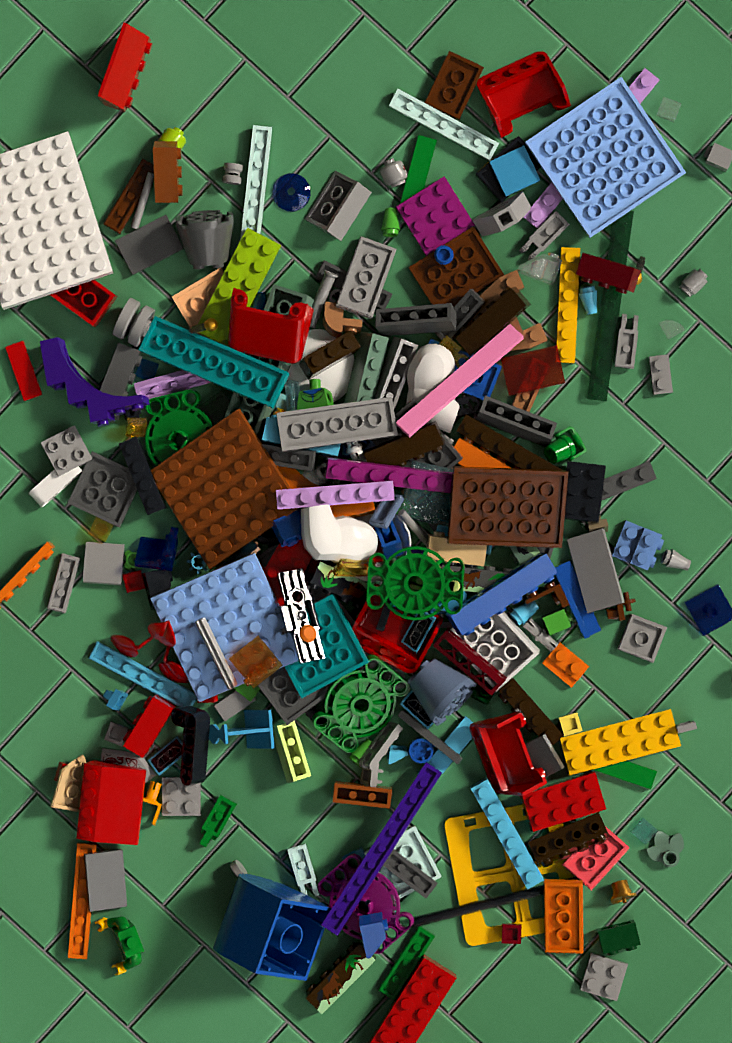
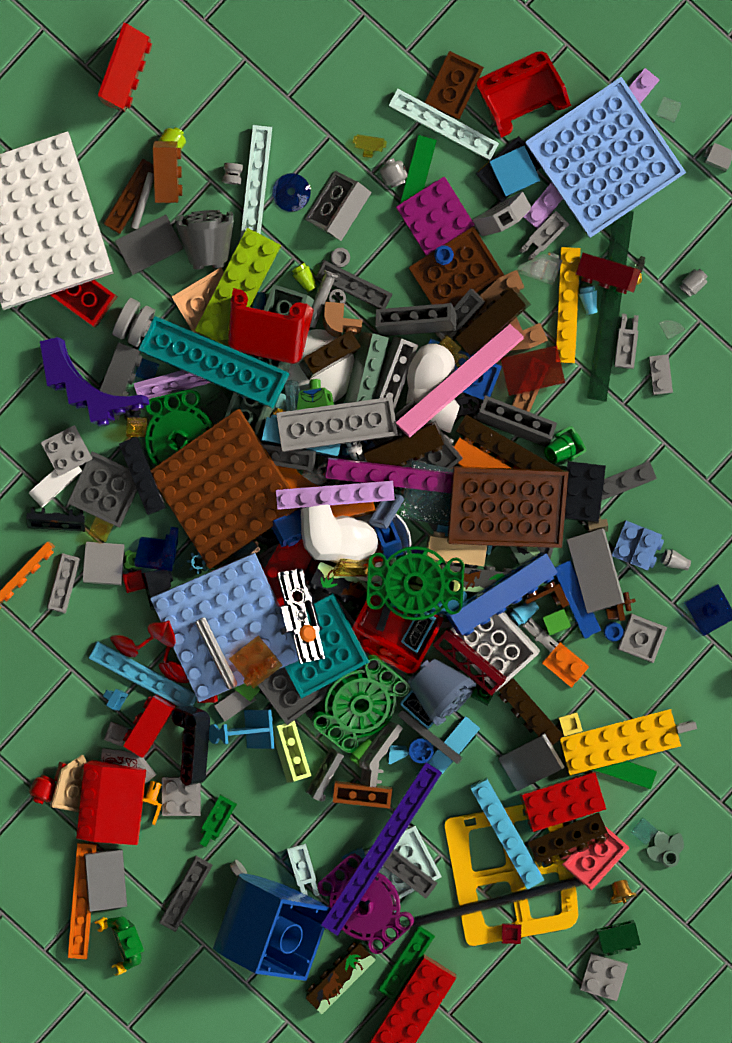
red tile [5,341,43,401] -> none
black slope [148,736,183,776] -> none
piece [189,318,218,333] -> none
light grey tile [335,236,397,320] -> none
blue slope [359,912,389,959] -> none
bright green cone [381,207,400,237] -> none
light grey bar [398,509,428,547] -> none
red windscreen [470,712,547,796] -> none
orange tile [544,879,584,954] -> none
none -> black plate [26,507,86,532]
none -> red head [29,775,56,805]
none -> dark grey tile [159,855,213,932]
none -> lime cone [291,263,317,292]
none -> dark grey hinge [306,747,344,802]
none -> light grey tile [331,248,350,267]
none -> clear yellow piece [353,134,387,158]
none -> blue tile [604,622,623,641]

